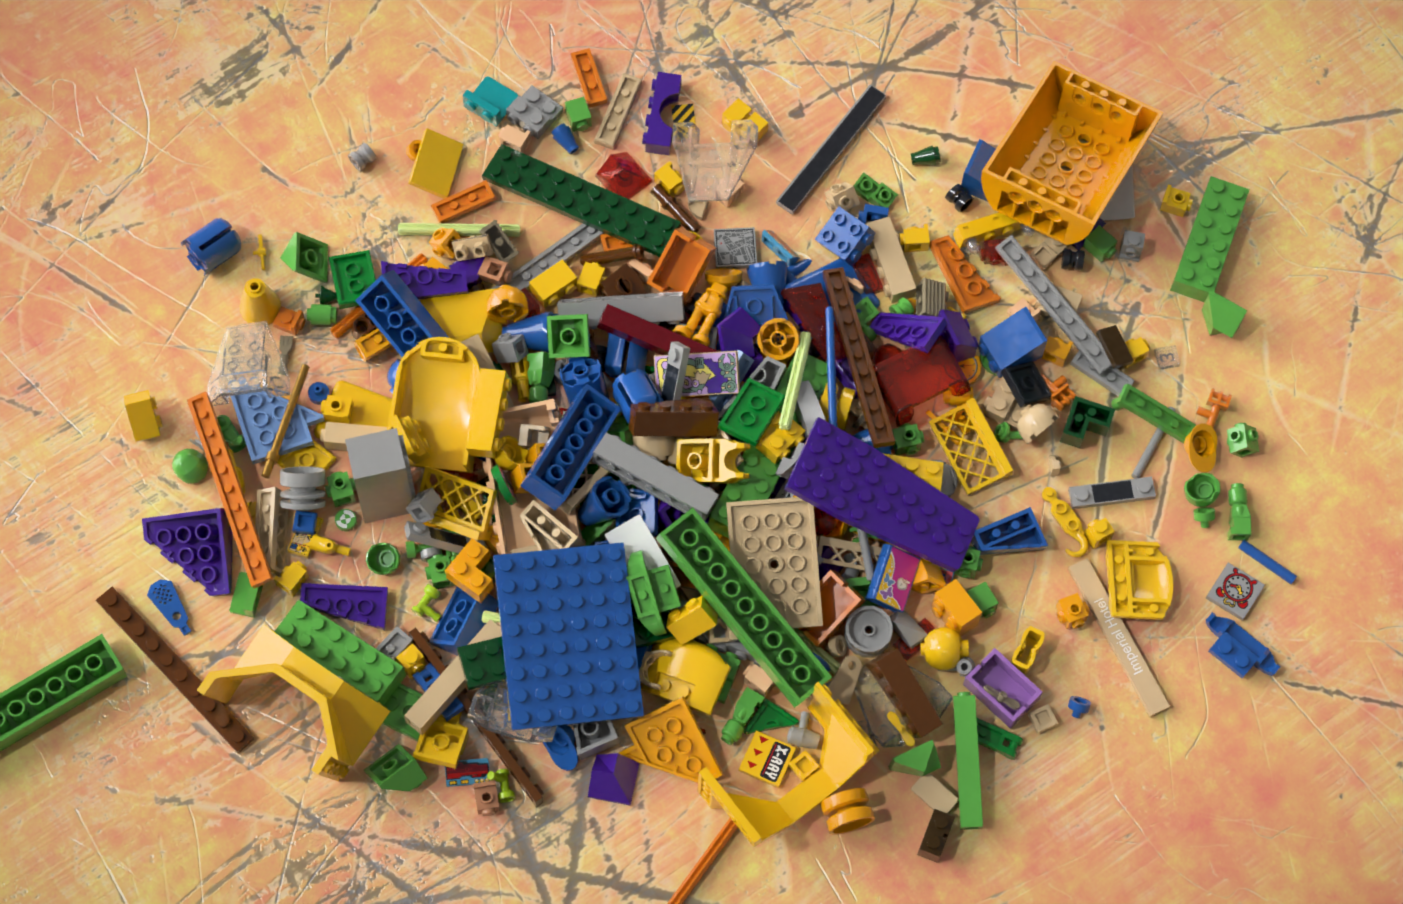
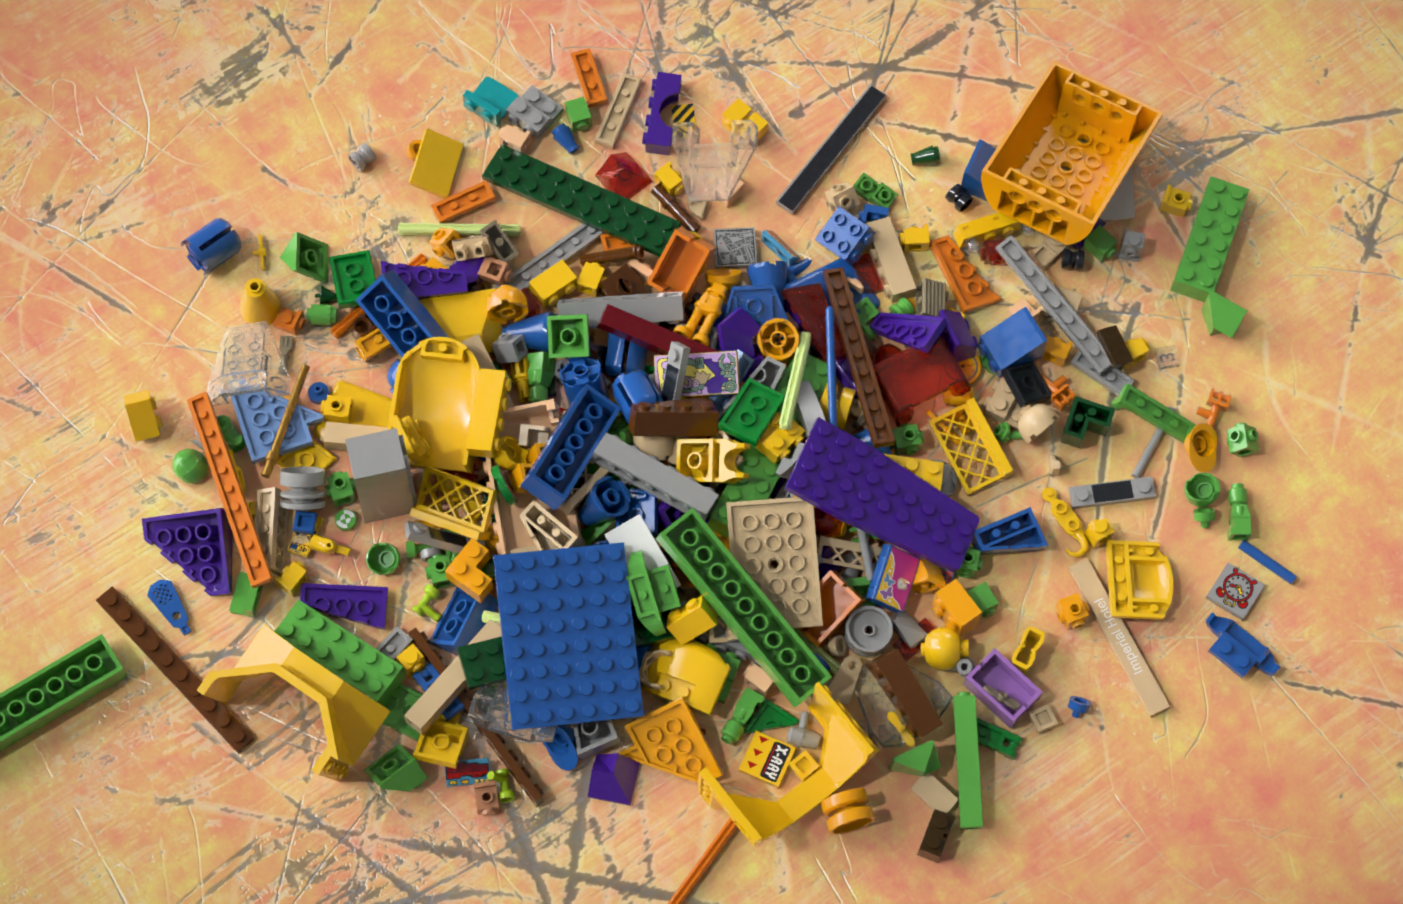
light grey brick [406,488,442,523] -> none

